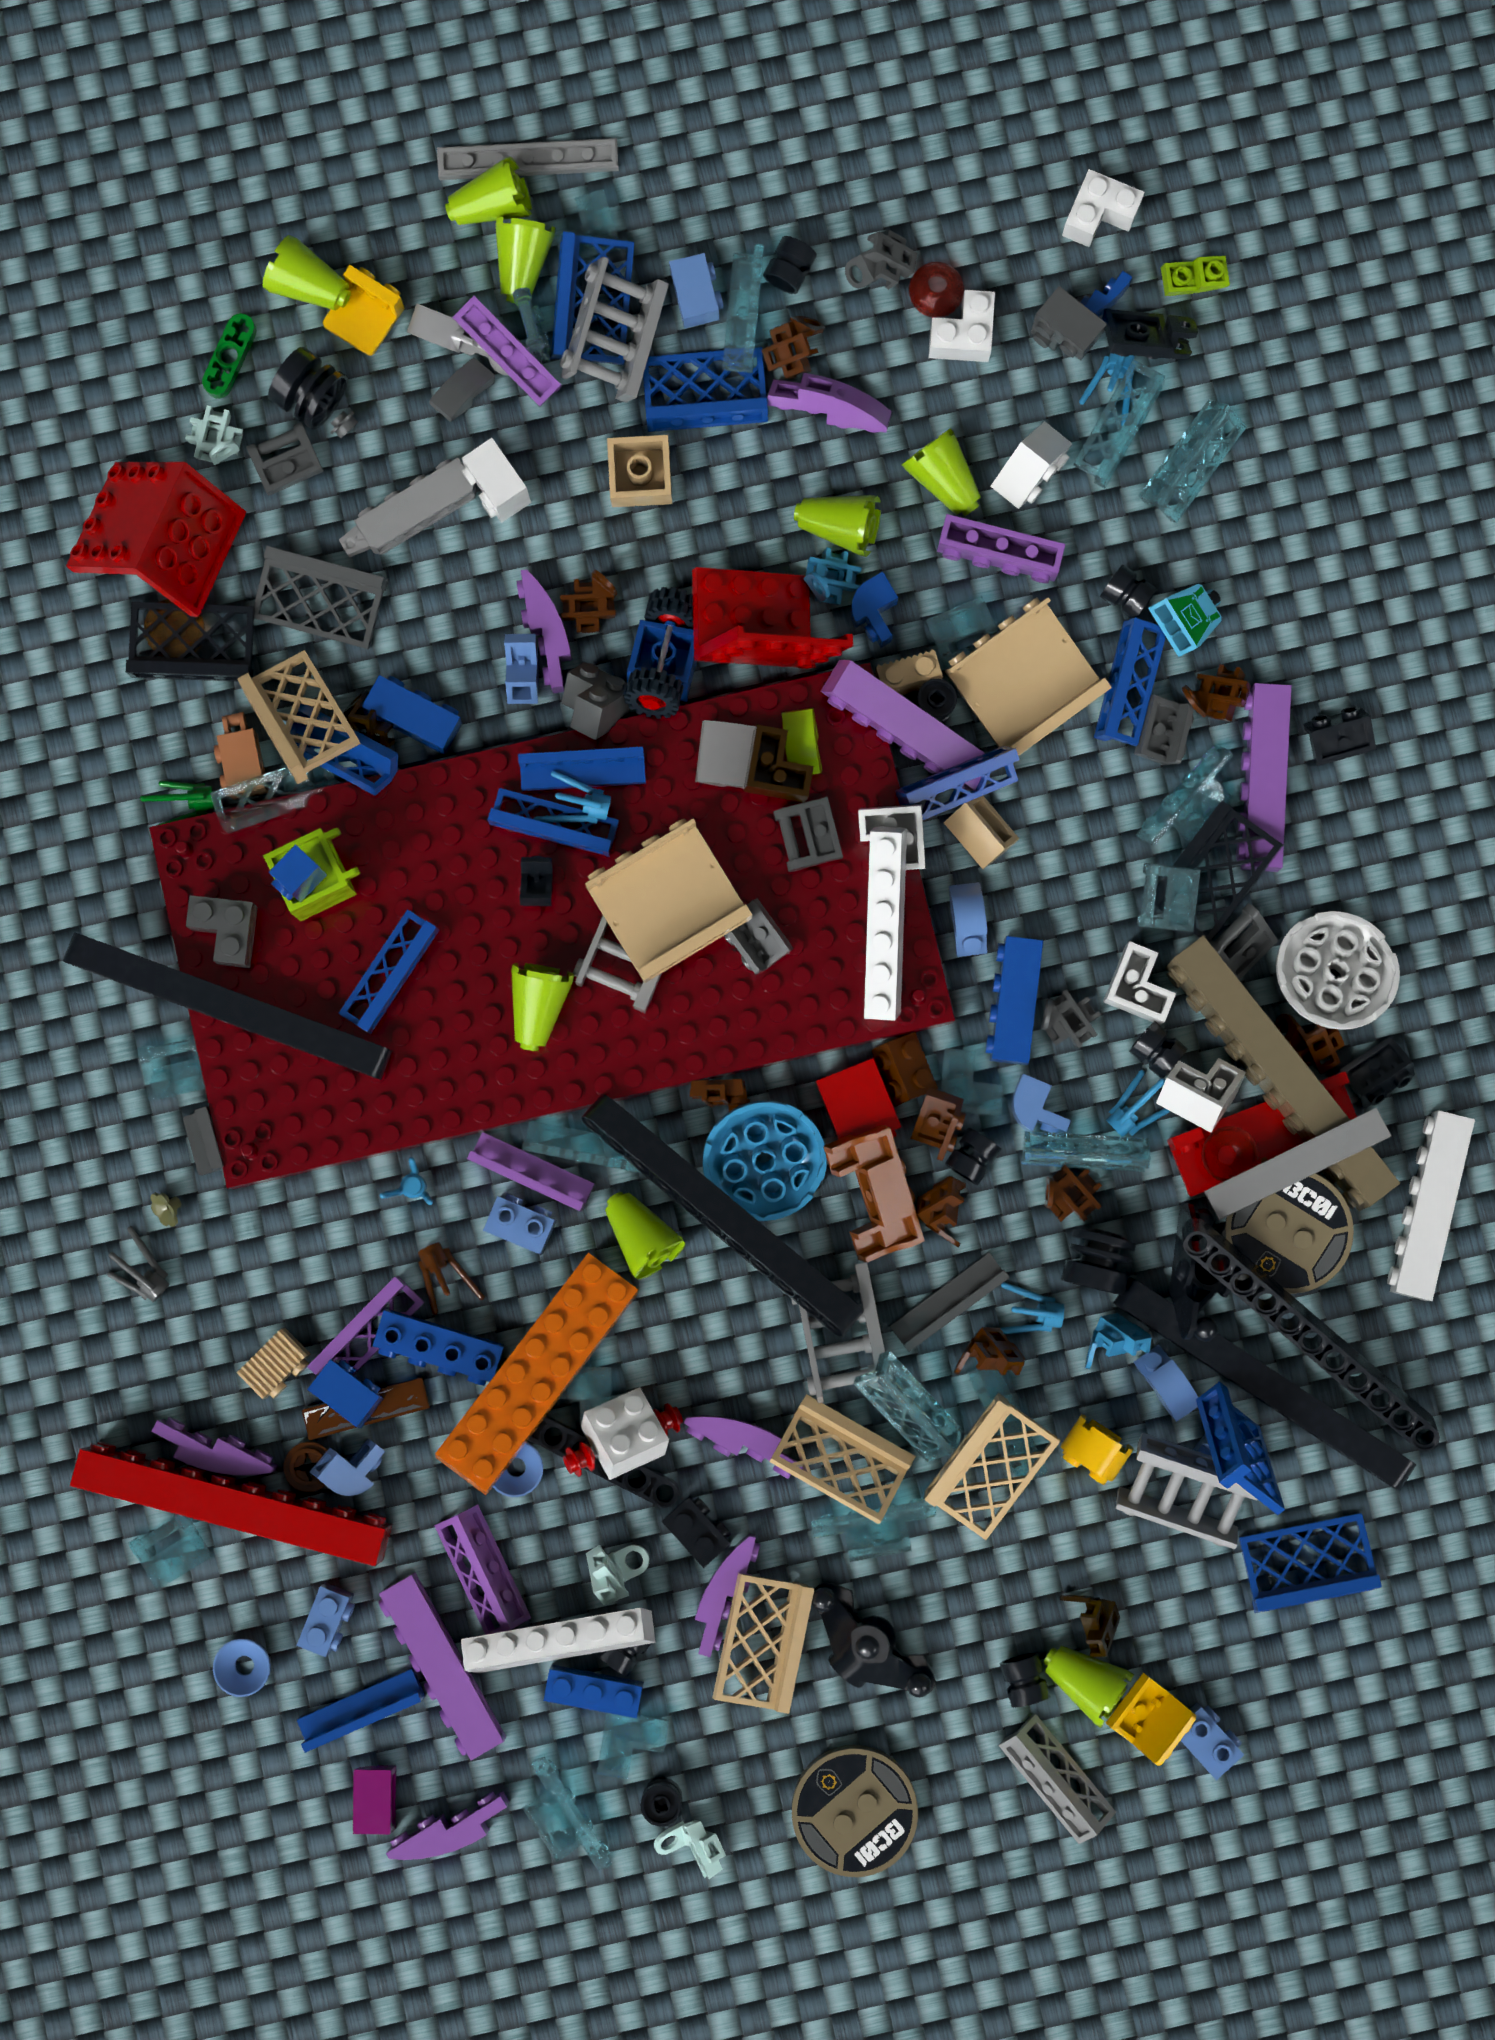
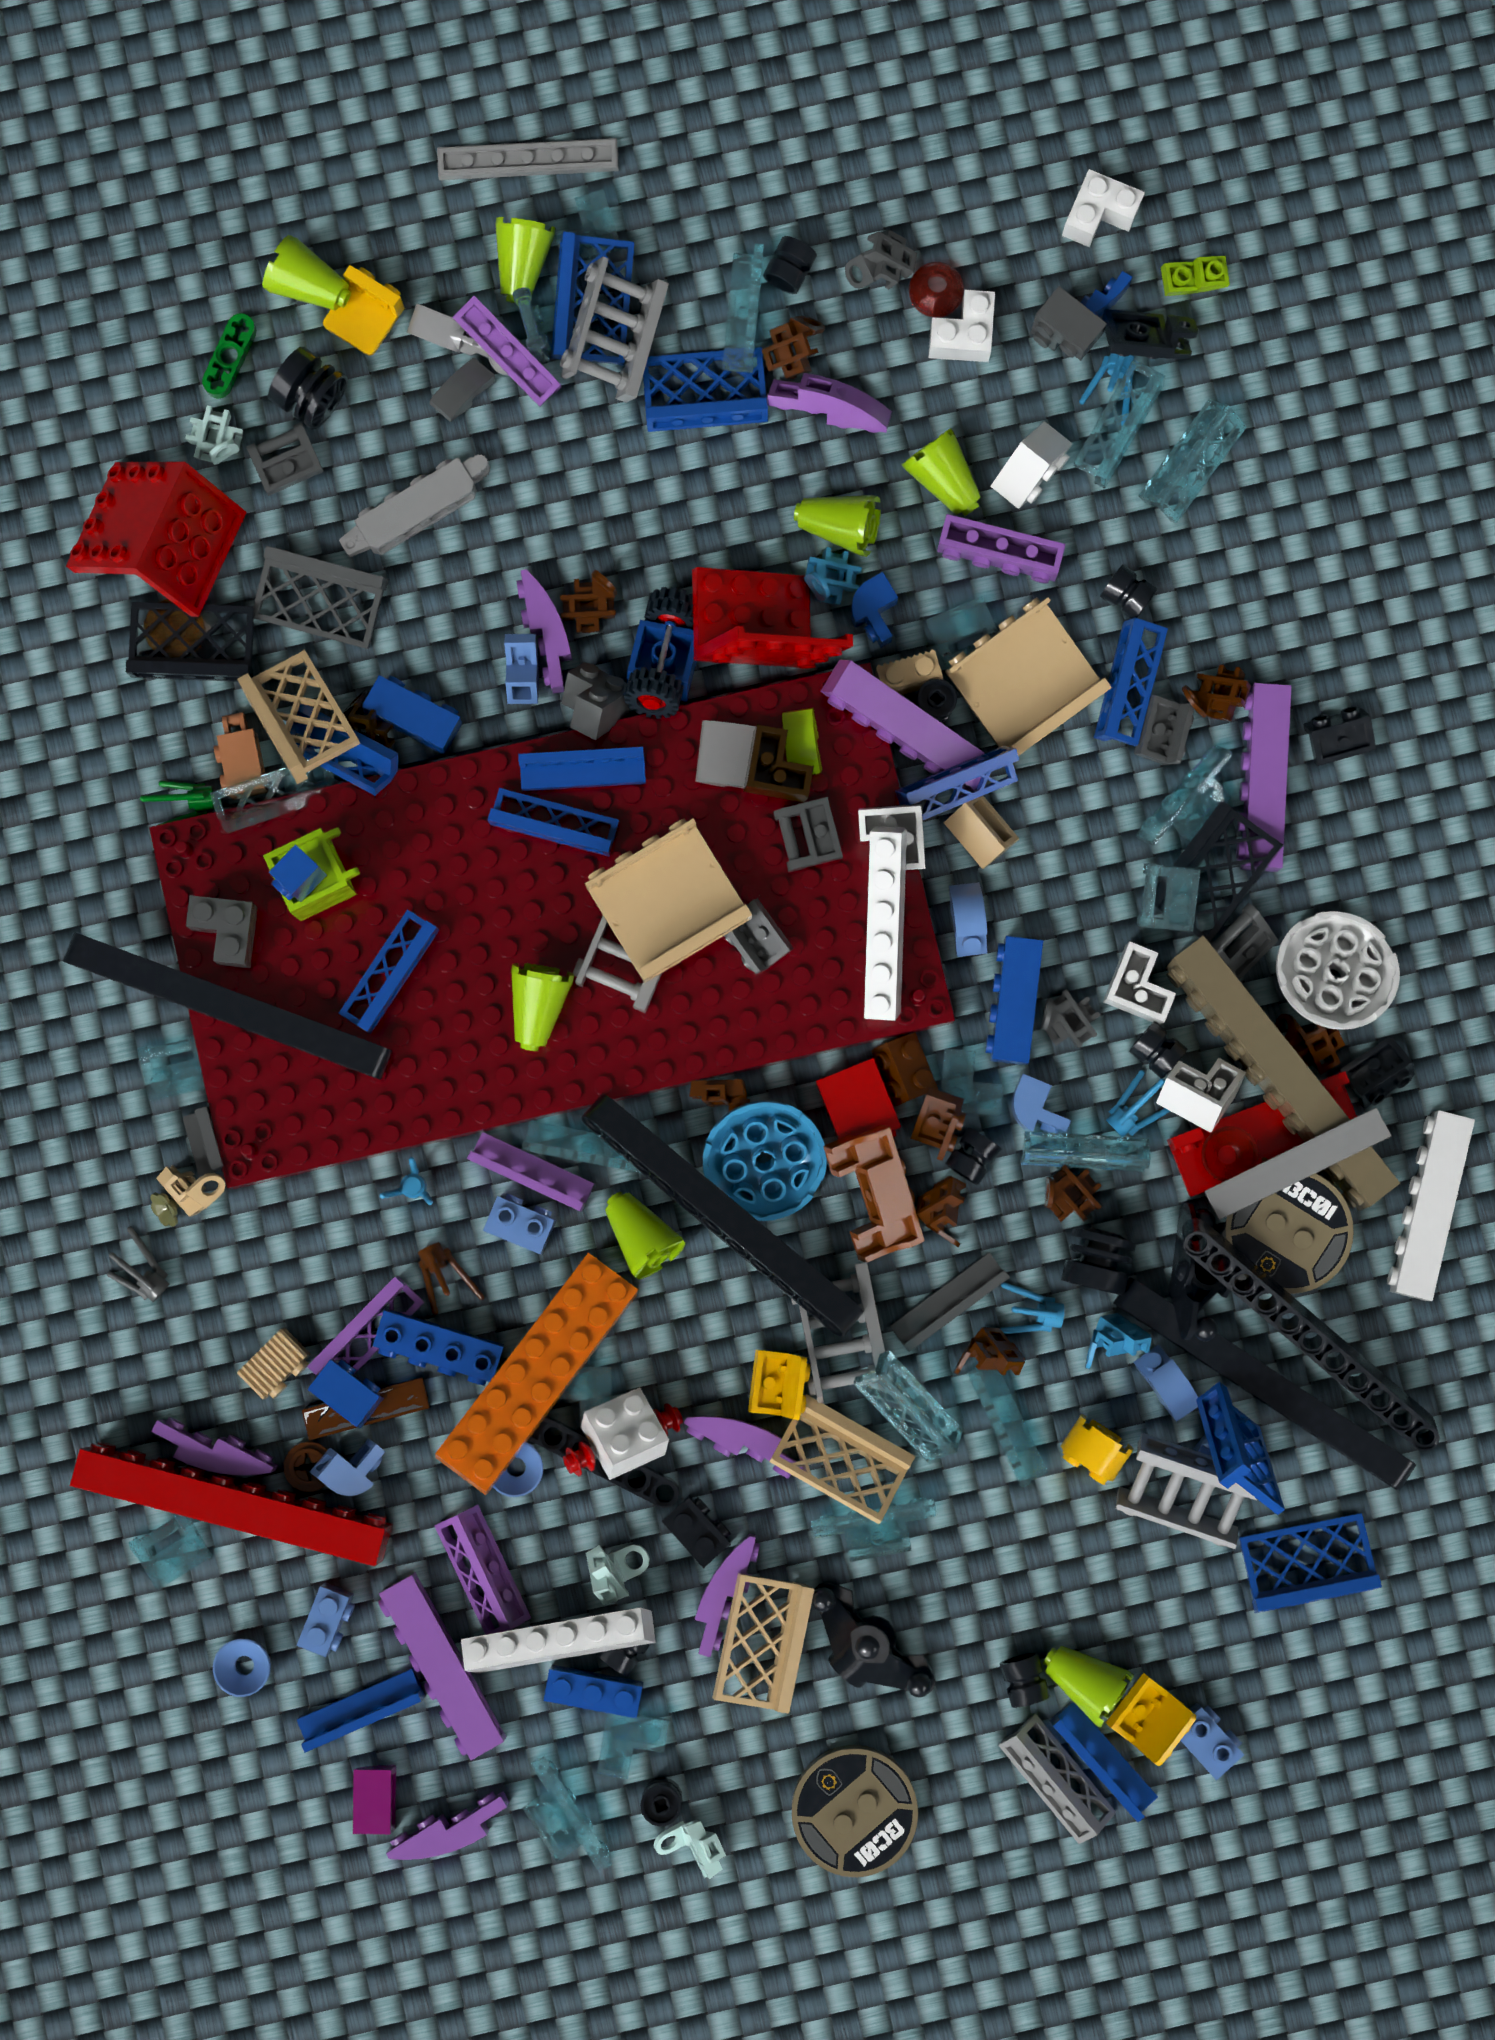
dark grey plate [330,411,359,439] -> none
lime cone [445,156,532,225] -> none
white brick [461,438,531,523] -> none
black bracket [520,856,553,906] -> none
dark azure plant [534,771,611,824] -> none
tan brick [607,435,672,507] -> none
medium blue brick [669,253,724,329] -> none
tan fence [924,1393,1060,1540] -> none
dark brown piece [1060,1595,1120,1657] -> none
medium azure torso [1148,584,1222,657] -> none
none -> tan piece [156,1165,225,1217]
none -> yellow bracket [748,1349,810,1420]
none -> blue fence [1049,1700,1158,1822]

